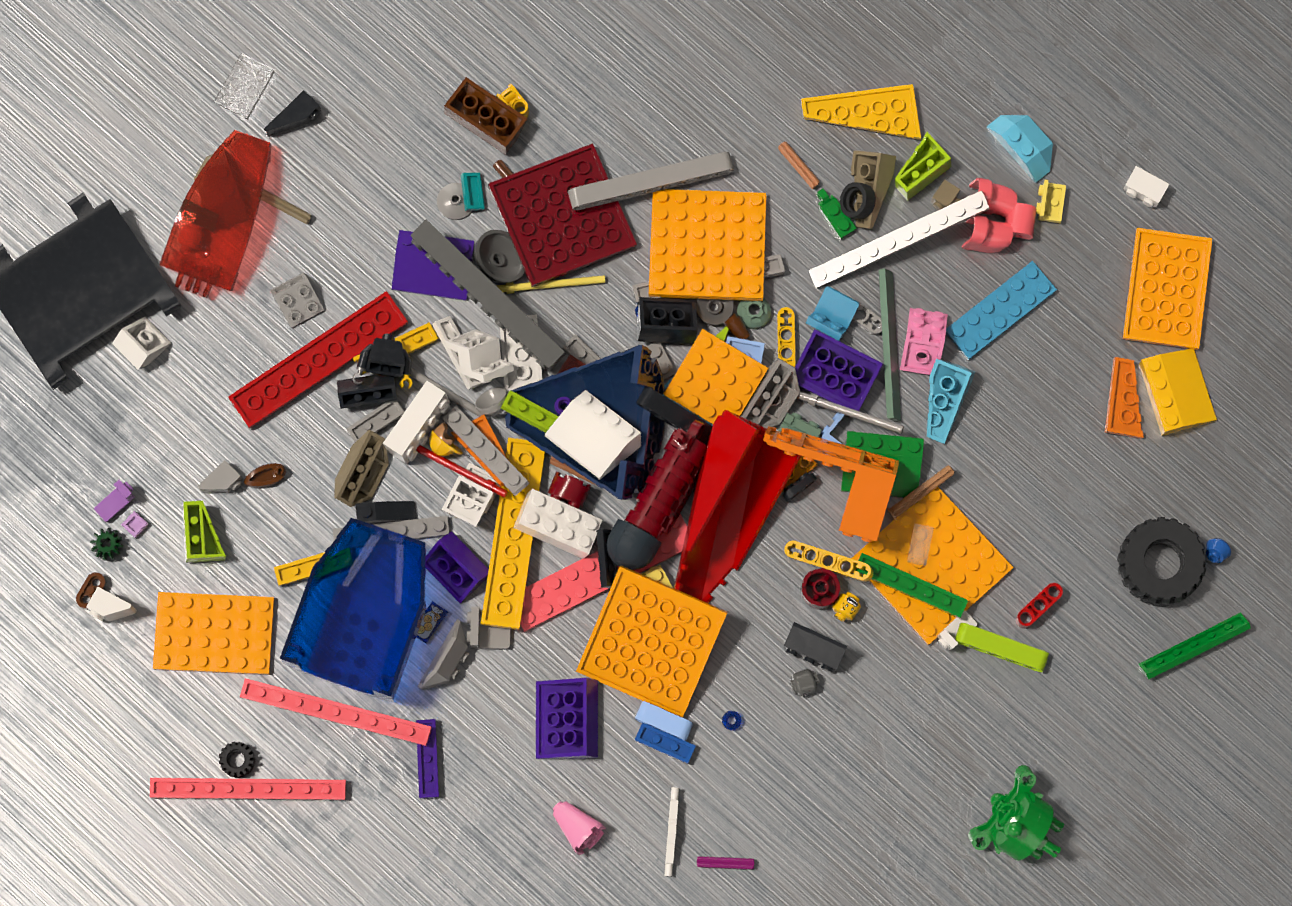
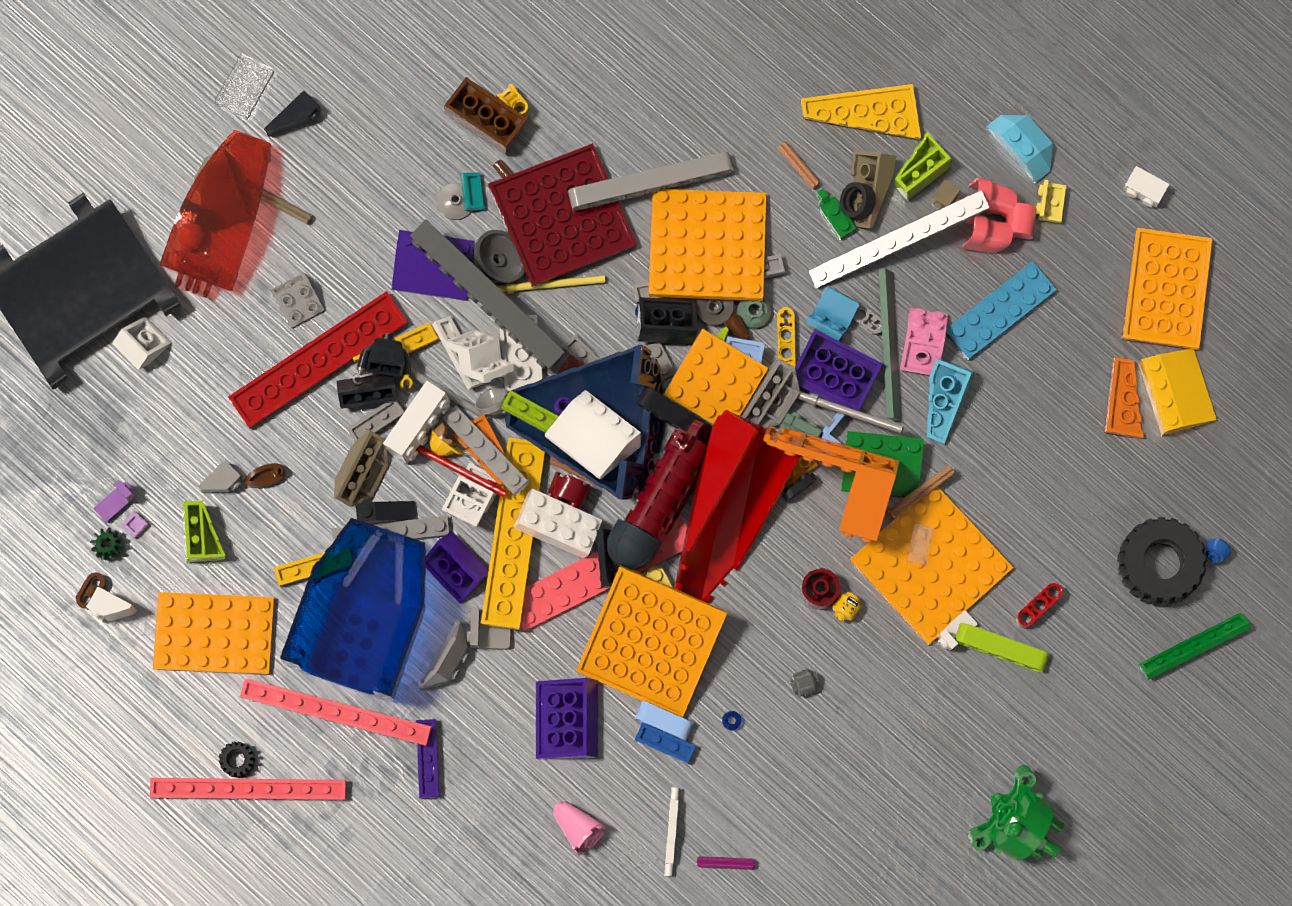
tile [410,601,449,644] -> none
black slope [783,622,847,673] -> none
yellow beam [784,541,874,582] -> none
green plate [855,553,968,619] -> none

